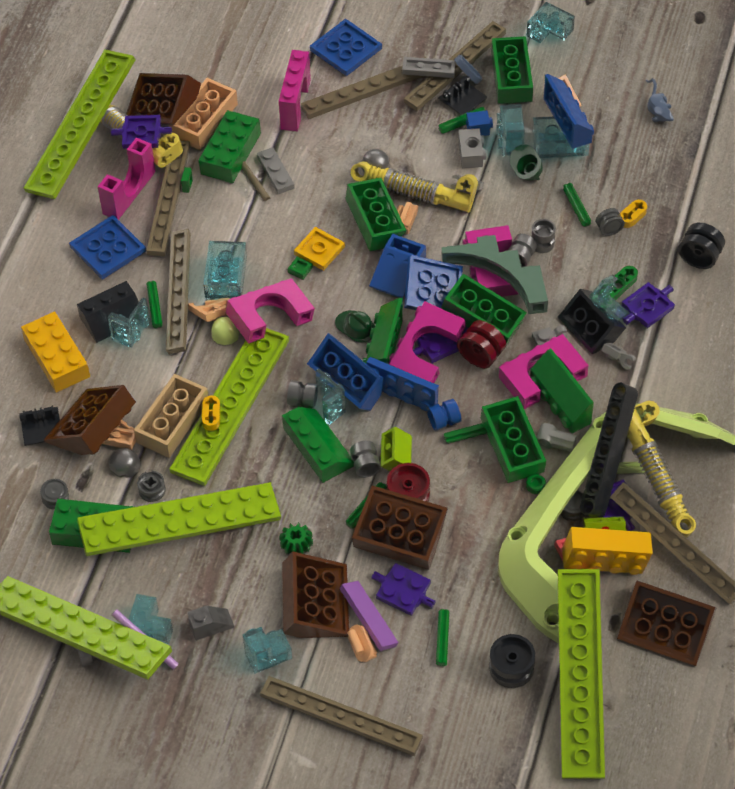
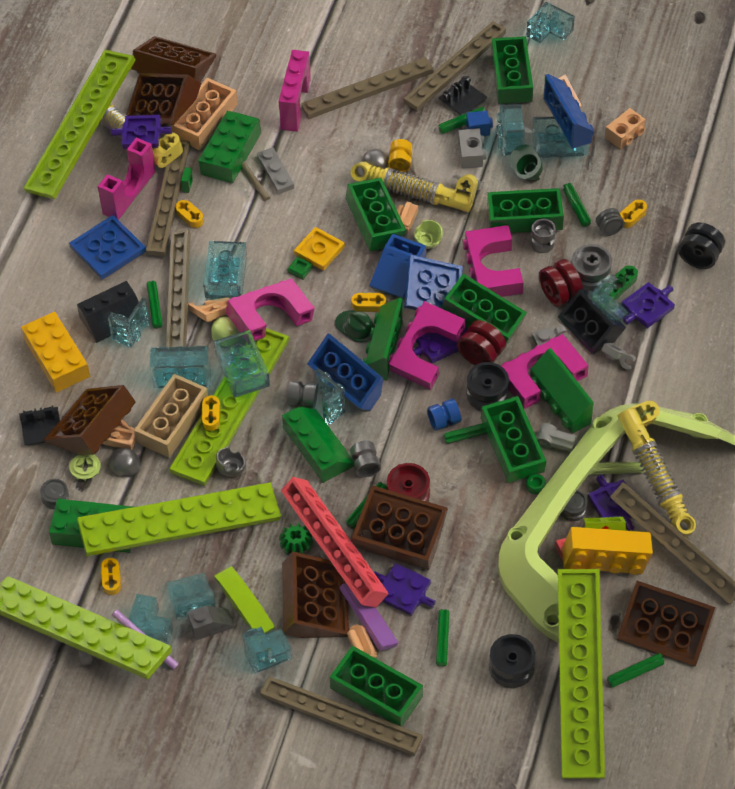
dark grey wheel [137,471,166,502] -> none
blue plate [310,18,382,76] -> none
blue plate [366,357,439,411] -> none
lime brick [381,426,412,471] -> none
light grey plate [402,57,456,78] -> none
sand green arch [441,235,548,314] -> none
sand blue tile [454,55,482,84] -> none
flat silver wheel [508,233,537,267] -> none
black beam [580,382,638,518] -> none
sand blue animal [646,78,674,122] -> none
none -> yellowish green gear [69,454,101,481]
none -> yellow beam [101,557,121,595]
none -> reddish brown slope [131,36,216,82]
none -> clear light blue brick [150,346,211,388]
none -> clear light blue bracket [166,573,216,619]
none -> yellow beam [176,200,204,228]
none -> clear light blue brick [214,330,270,398]
none -> lime slope [214,566,275,639]
none -> flat silver hair [216,447,246,477]
none -> coral brick [281,477,389,607]
none -> green brick [329,645,423,727]
none -> yellow beam [351,293,386,312]
none -> yellow wheel [388,139,413,173]
none -> yellowish green hair [414,220,443,249]
none -> black wheel [466,362,509,411]
none -> green brick [487,188,564,233]
none -> dark red wheel [538,259,583,307]
none -> flat silver wheel [571,244,613,292]
none -> light nougat brick [605,108,646,150]
none -> green axle [607,653,665,687]

